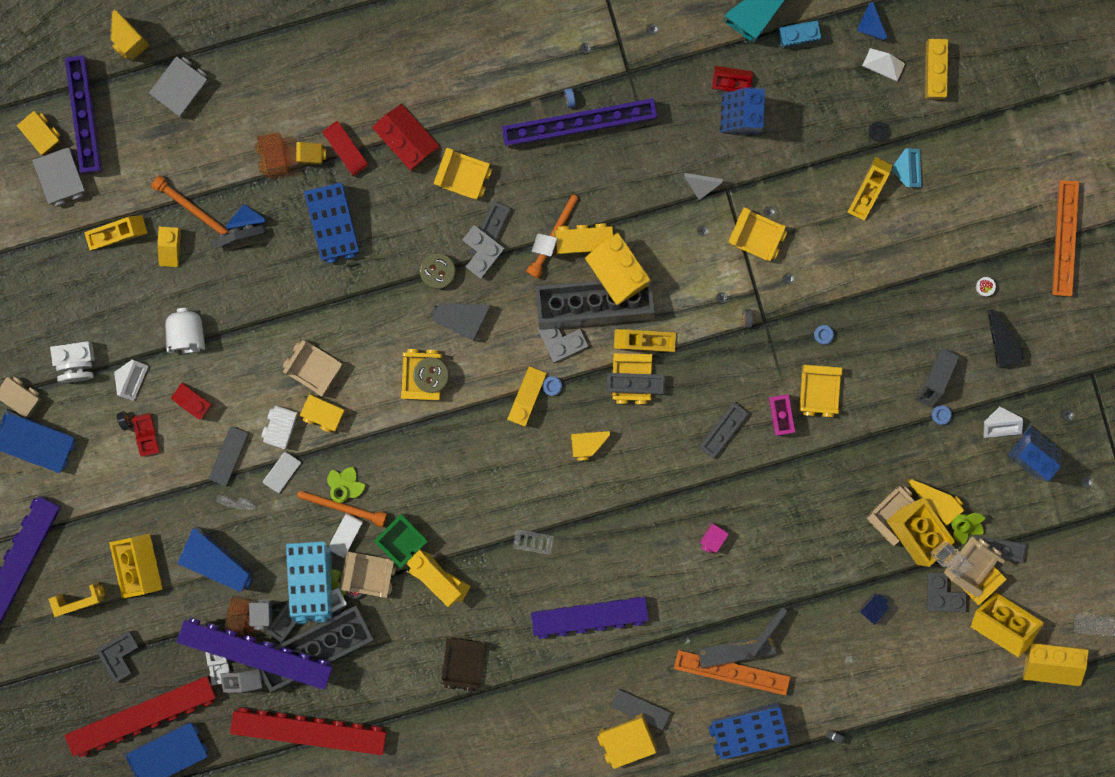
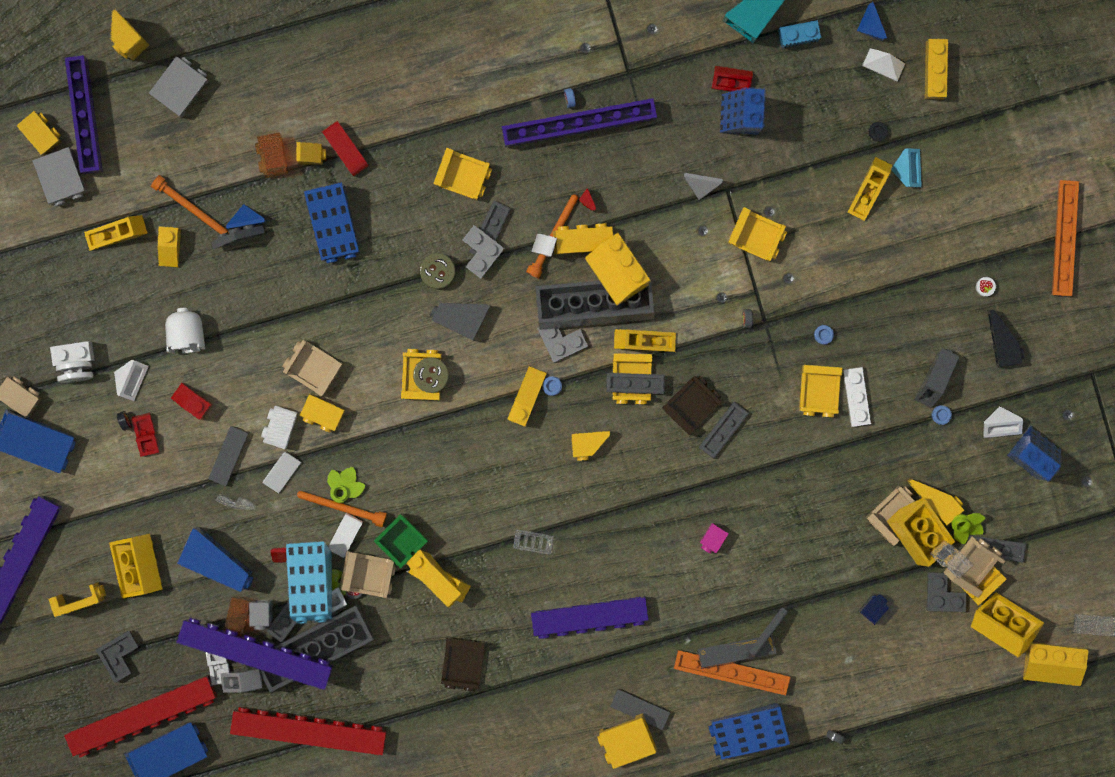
red slope [372,104,440,172] -> none
dark pink brick [768,394,795,436] -> none
none -> red slope [271,548,287,563]
none -> red slope [579,188,596,212]
none -> dark brown panel [662,375,722,435]
none -> white plate [843,367,871,427]

